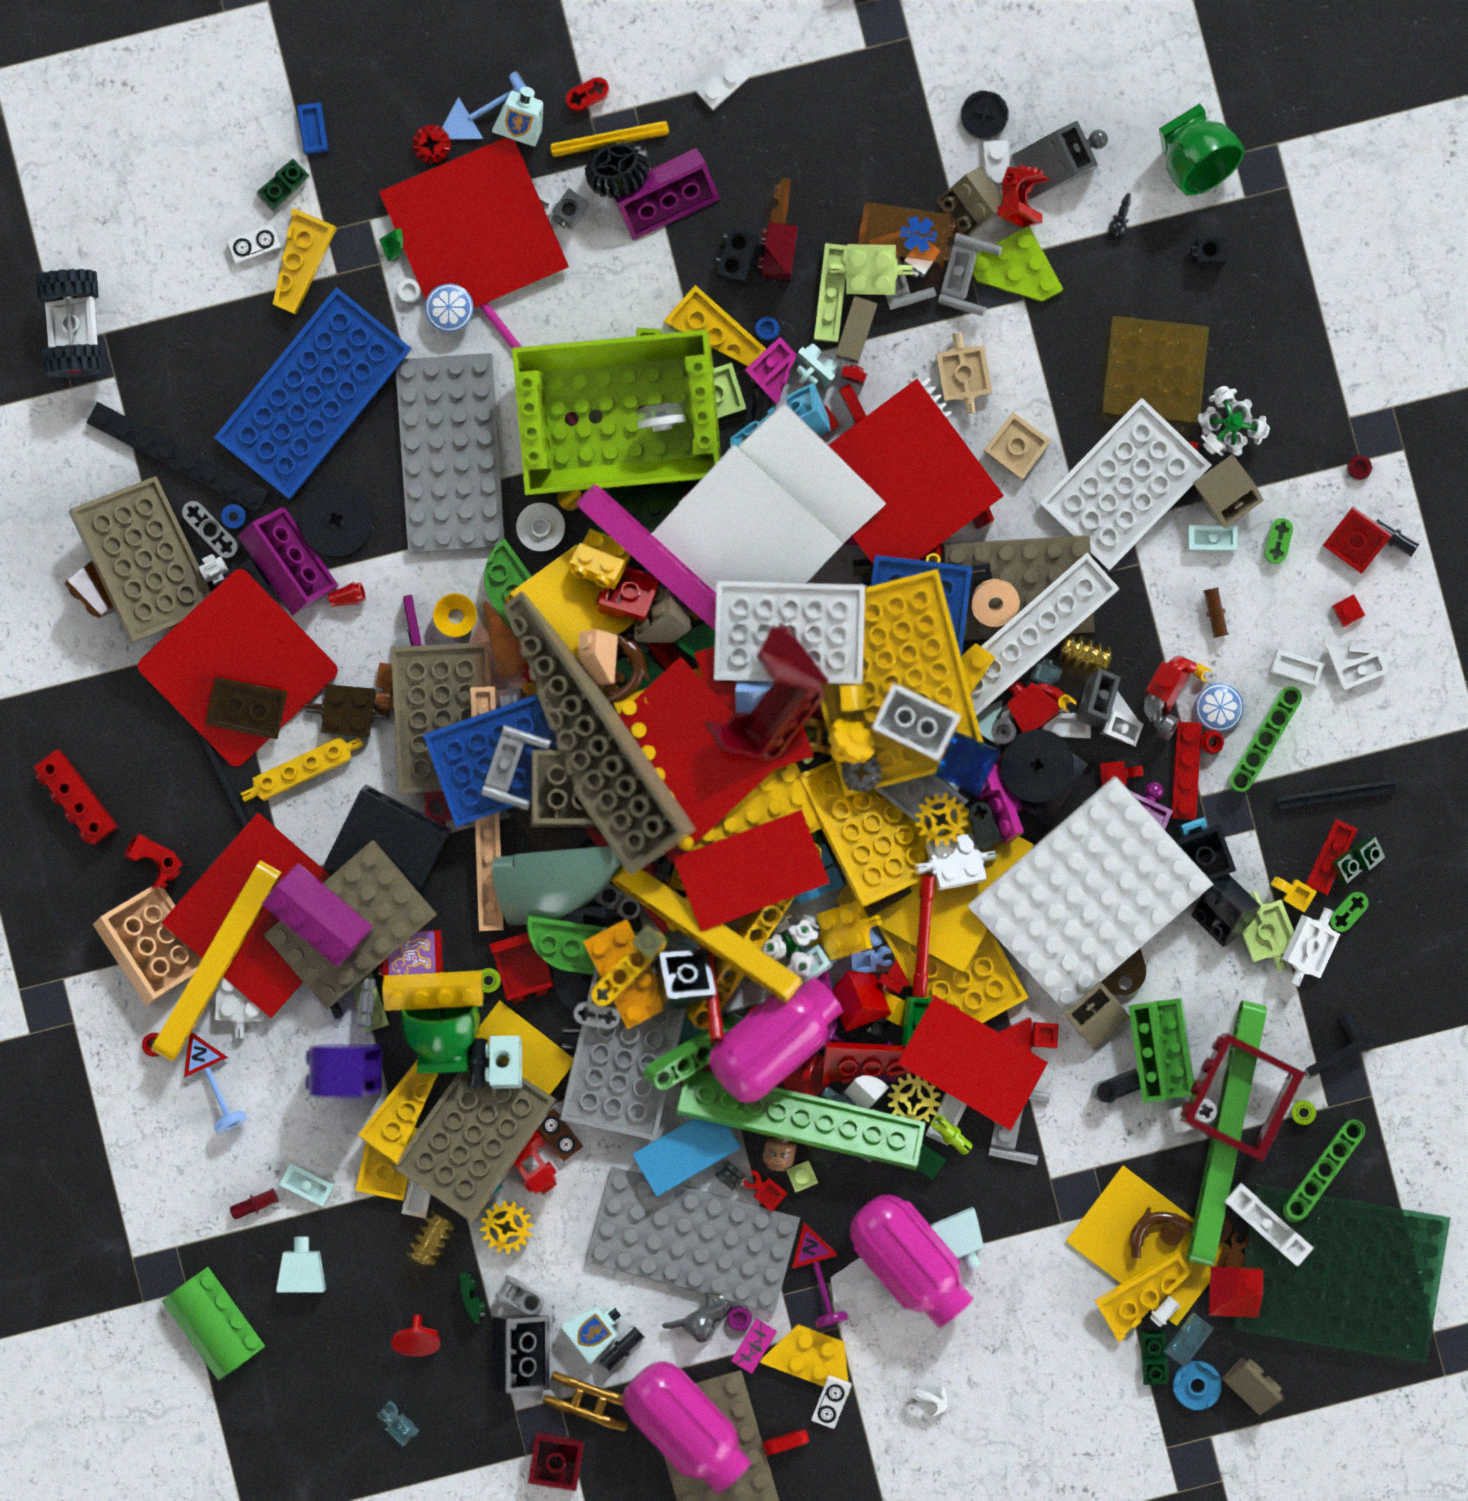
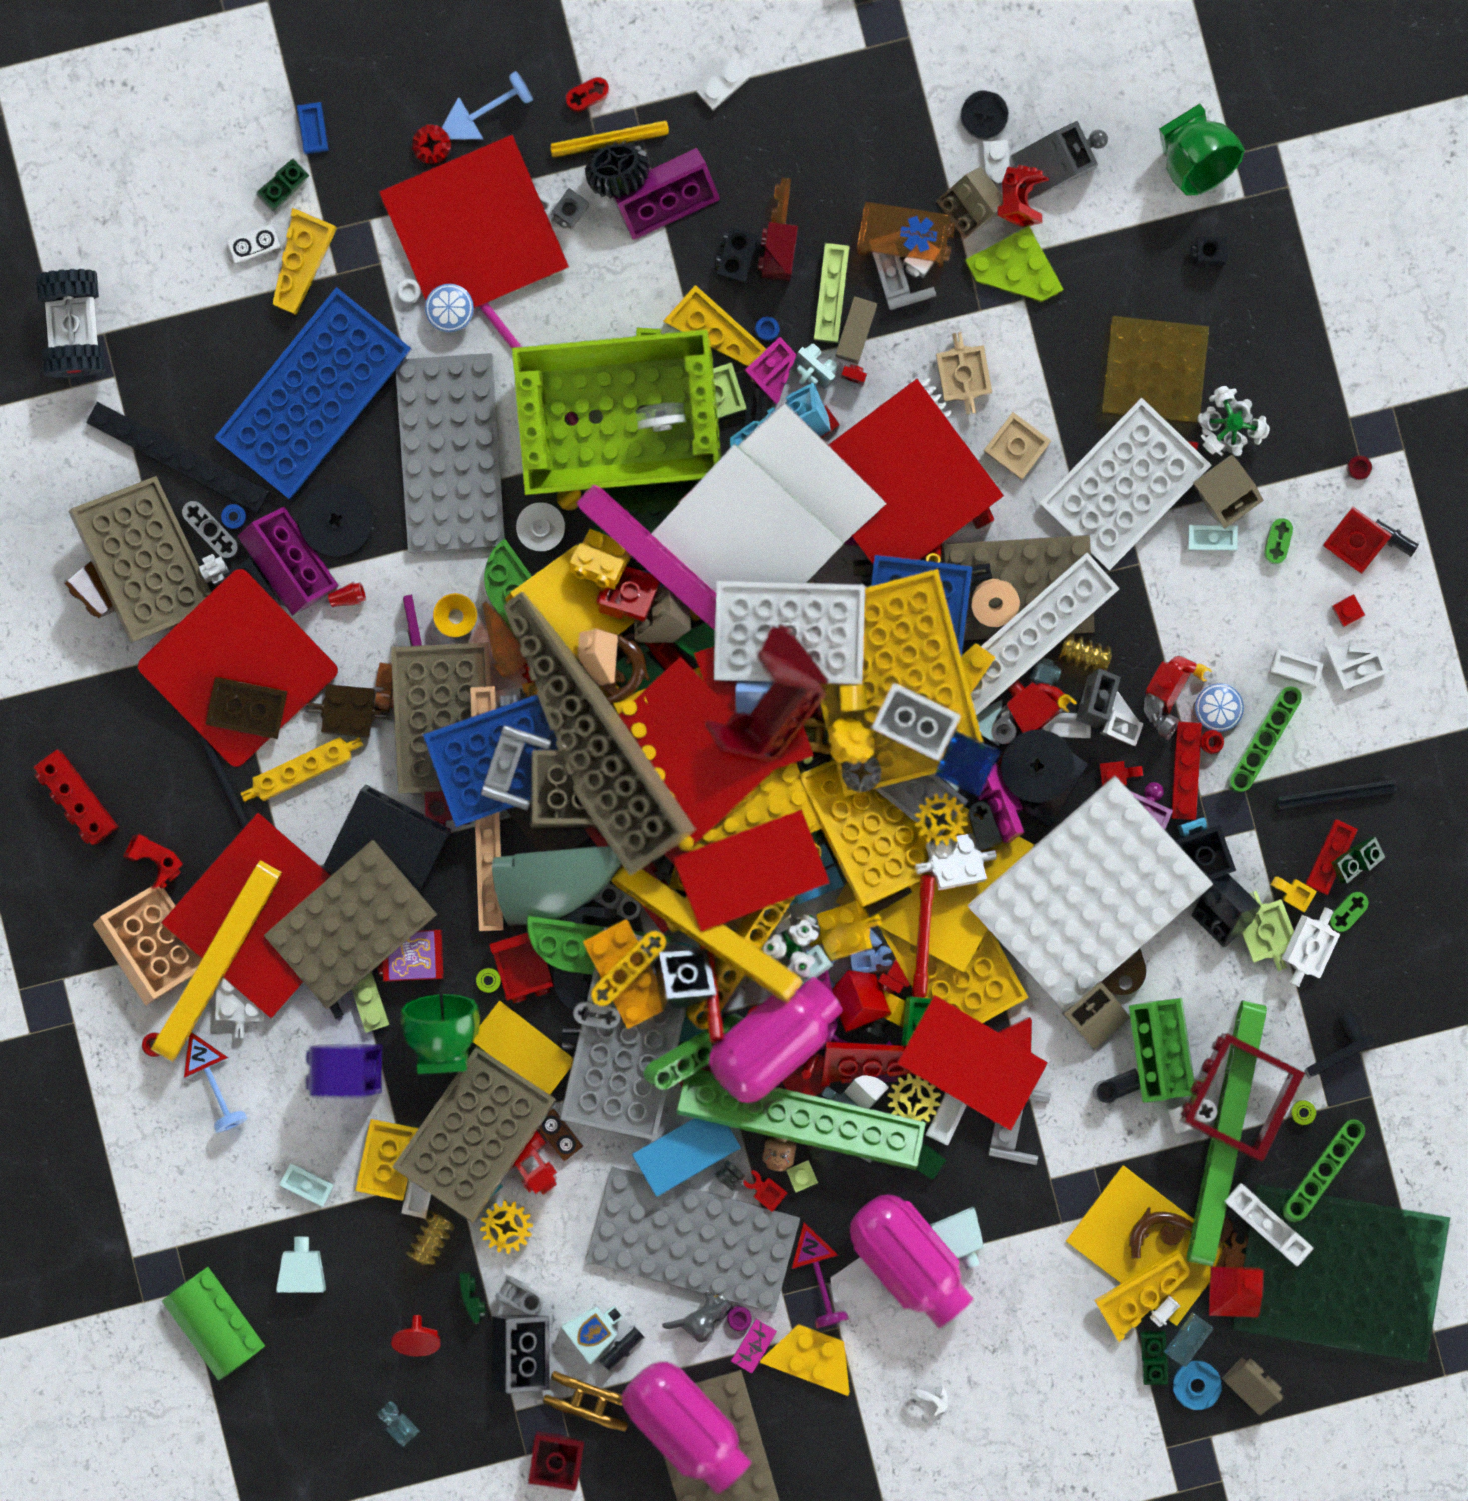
dark red axle [229,1188,279,1219] -> none
magenta slope [262,864,374,967] -> none
light grey axle [358,978,376,1026] -> none
yellow wing [358,1059,438,1165] -> none
green tile [379,229,403,261] -> none
yellow brick [383,971,484,1011] -> none
black pin [467,1038,488,1089] -> none
light aqua brick [485,1036,522,1089] -> none
light aqua torso [492,87,543,147] -> none
olive tile [631,924,666,959] -> none
red beam [762,1429,810,1455] -> none
tile [811,1375,852,1429] -> none
yellowish green plate [830,244,913,295] -> none
red beam [839,384,867,424] -> none
lime pin [931,1115,972,1155] -> none
light grey plate [938,233,1003,317] -> none
red plate [1031,1022,1059,1049] -> none
black bar [1108,193,1131,238] -> none
reddish brown pin [1203,587,1229,638] -> none

